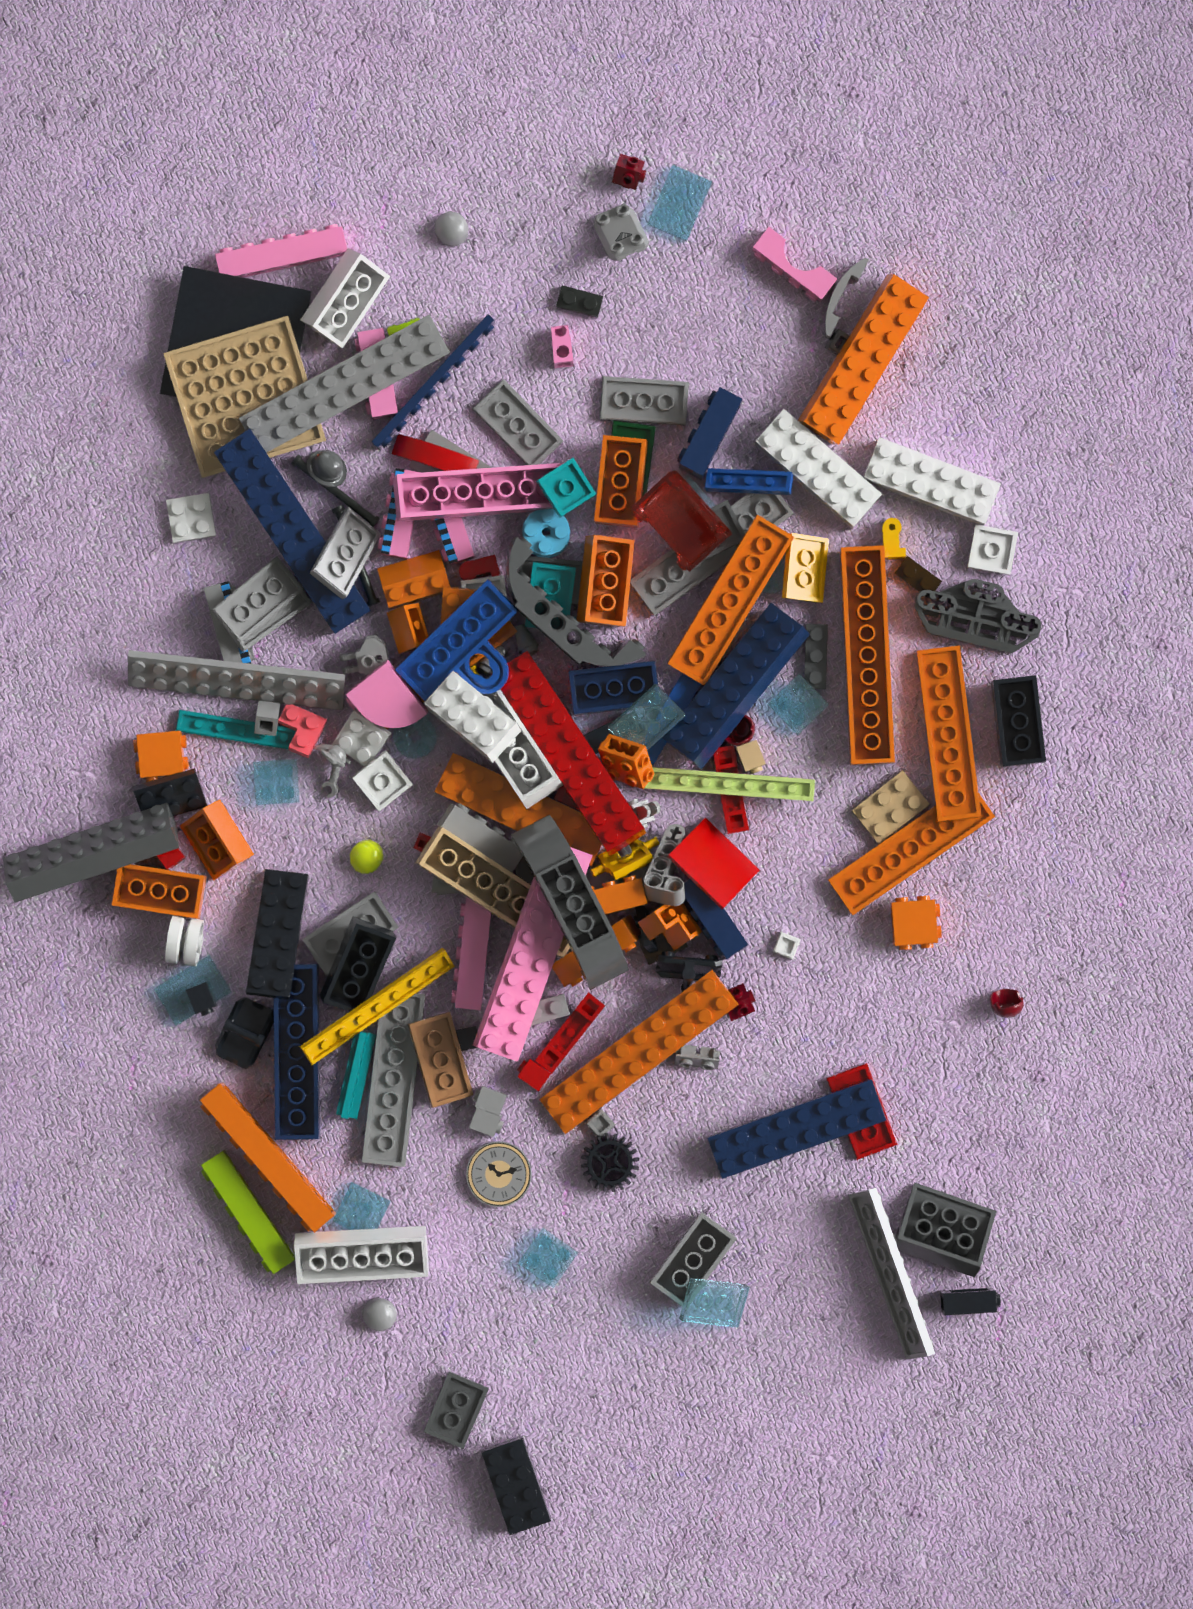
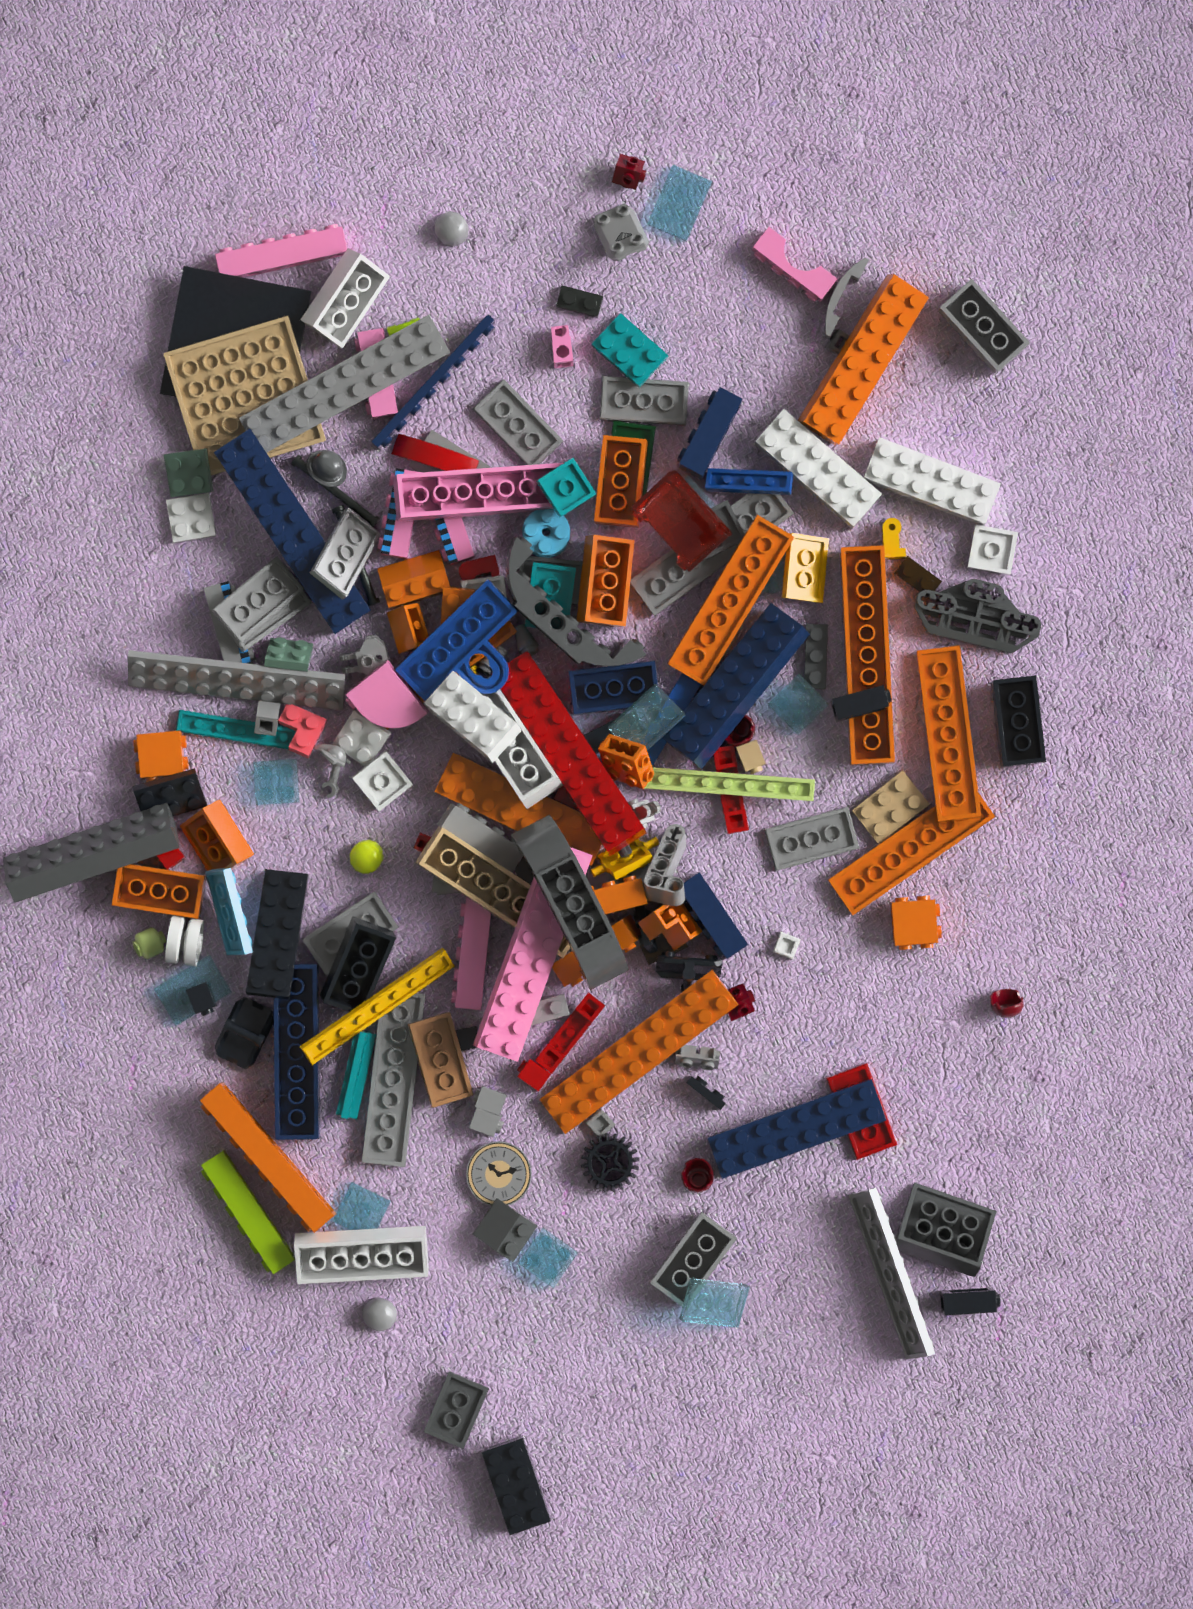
clear light blue plate [393,717,437,759] -> none
piece [667,817,760,909] -> none
none -> yellowish green head [132,927,166,959]
none -> sand green plate [164,448,214,497]
none -> medium azure plate [205,868,252,955]
none -> sand green plate [264,637,314,672]
none -> dark grey slope [473,1198,537,1262]
none -> teal plate [591,313,668,388]
none -> dark red hair [681,1158,714,1193]
none -> black plate [686,1075,726,1110]
none -> light grey tile [764,807,859,871]
none -> black window [830,685,892,722]
none -> light grey brick [938,279,1030,375]

